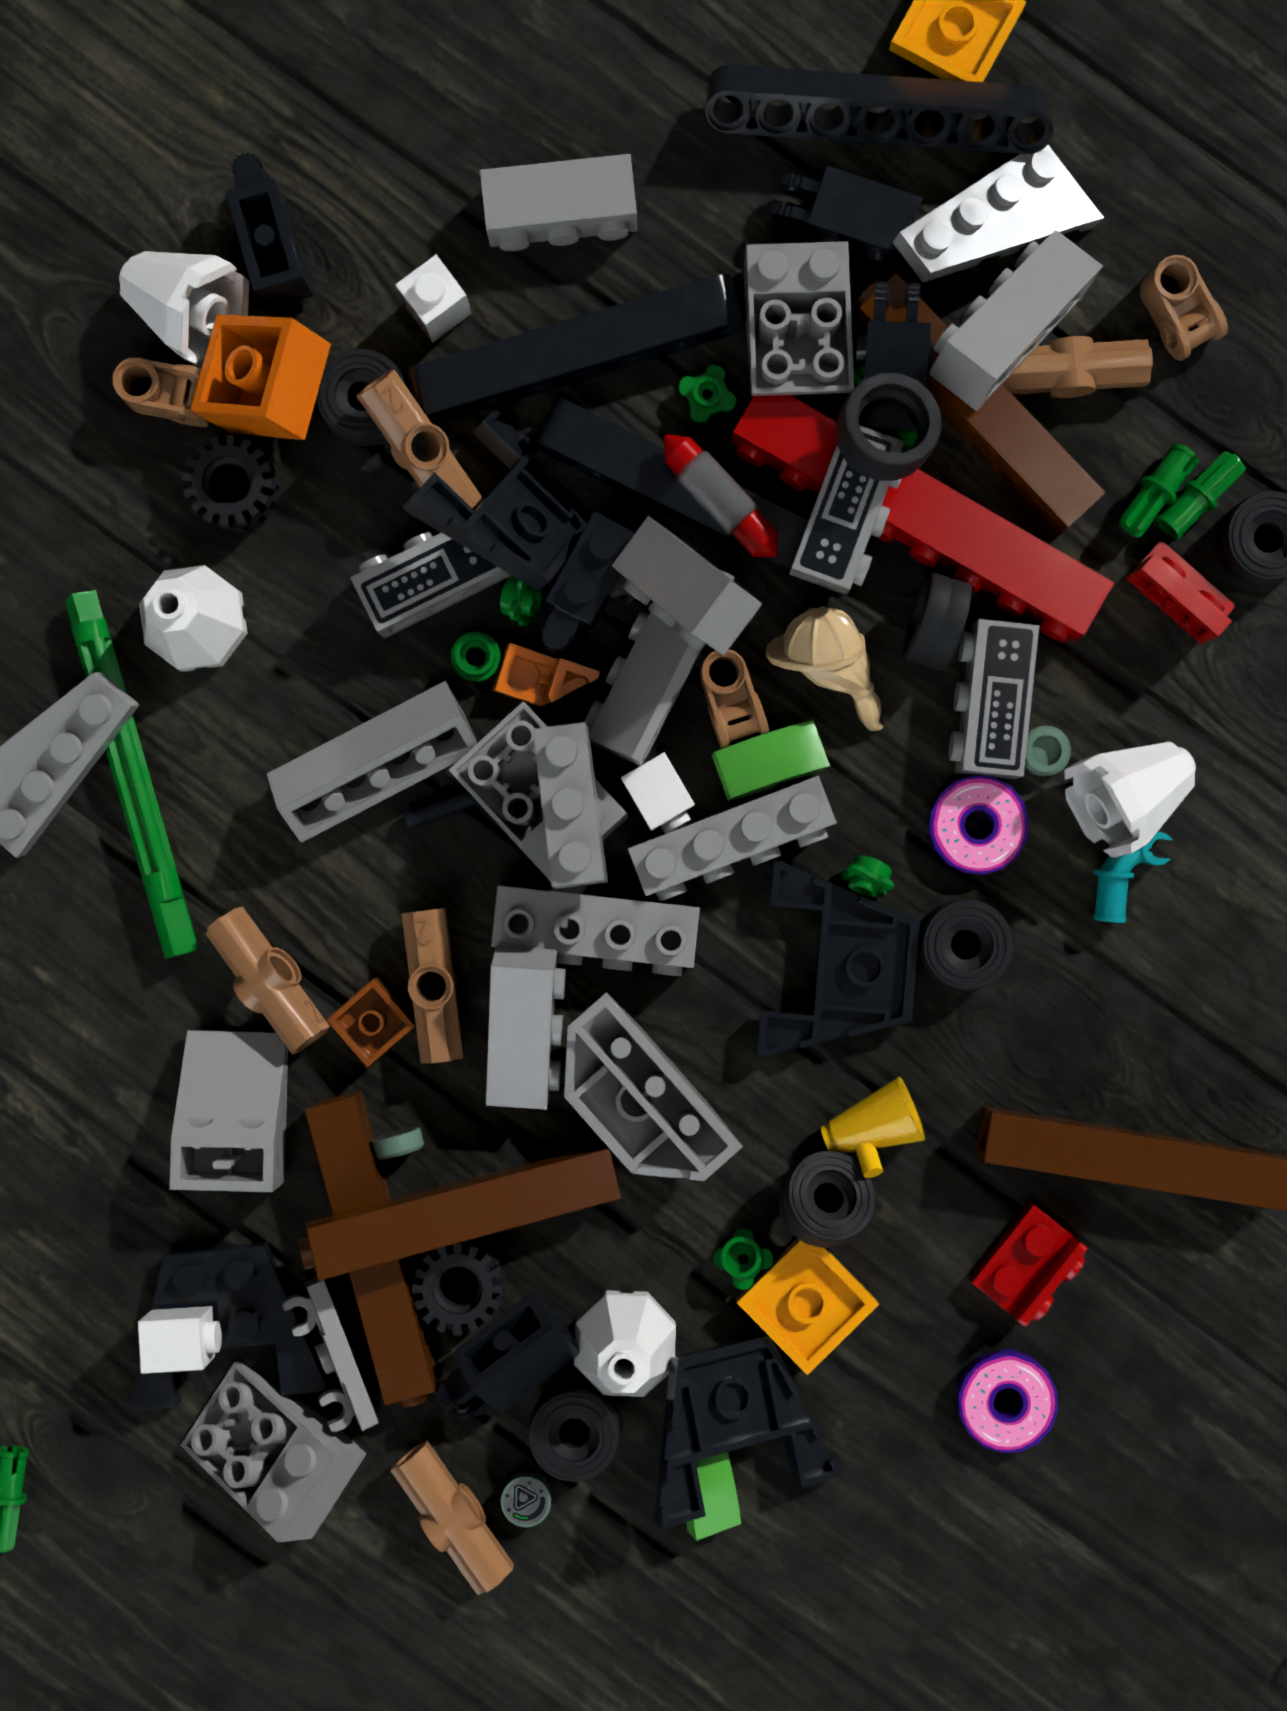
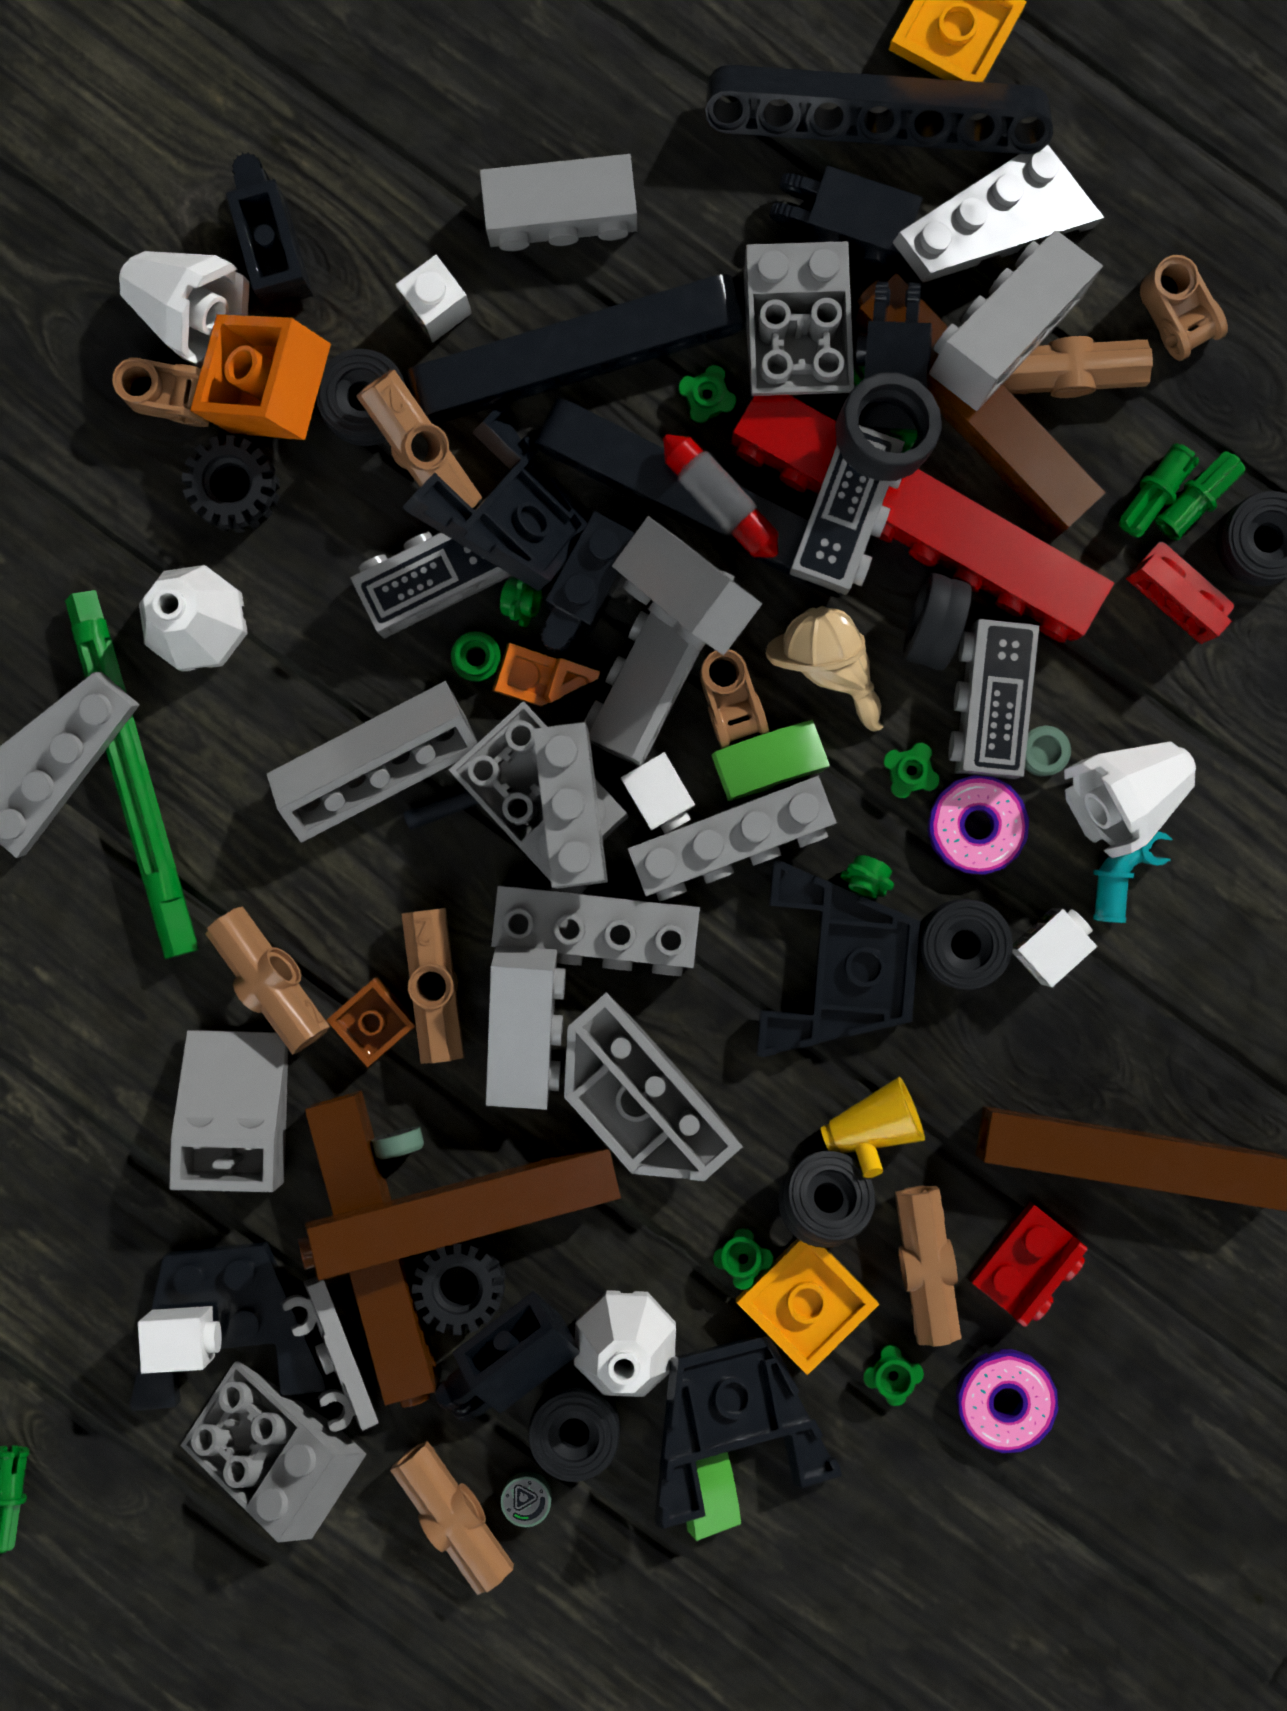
none -> green plate [863,1345,924,1406]
none -> green plate [883,743,939,798]
none -> medium nougat piece [895,1186,961,1347]
none -> white brick [1012,908,1097,987]

